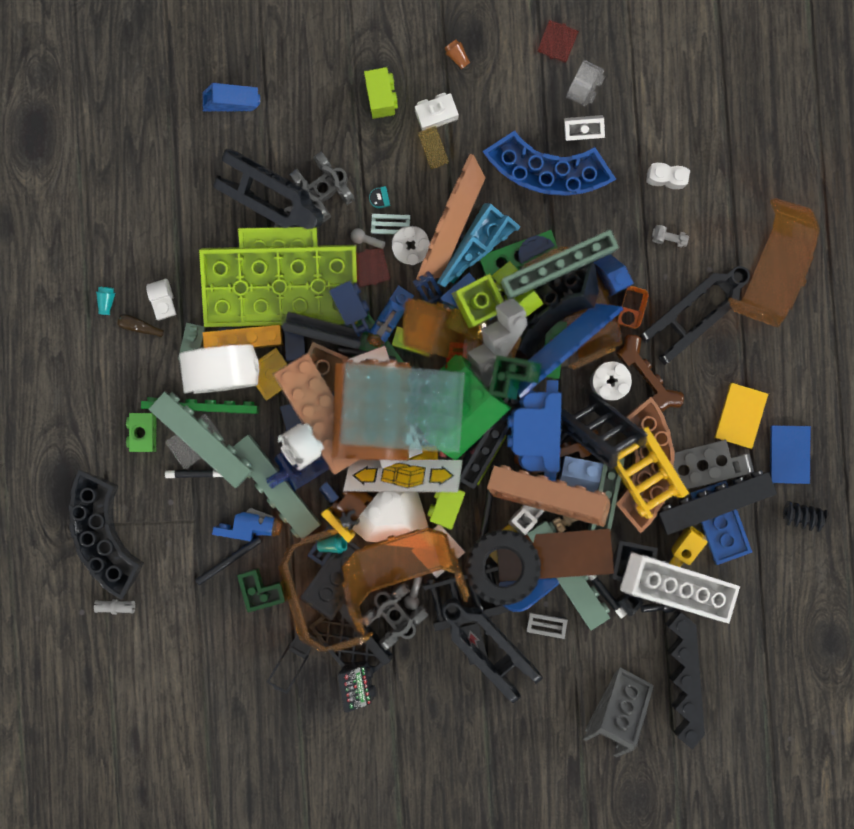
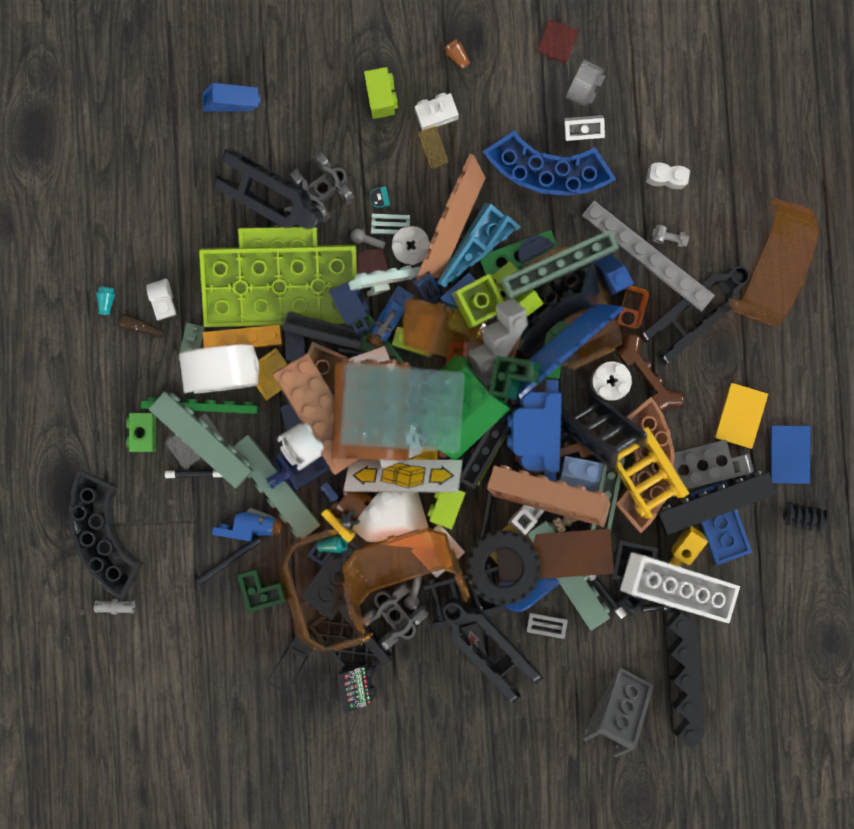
none -> light aqua plate [349,265,420,296]
none -> light grey plate [582,201,715,312]

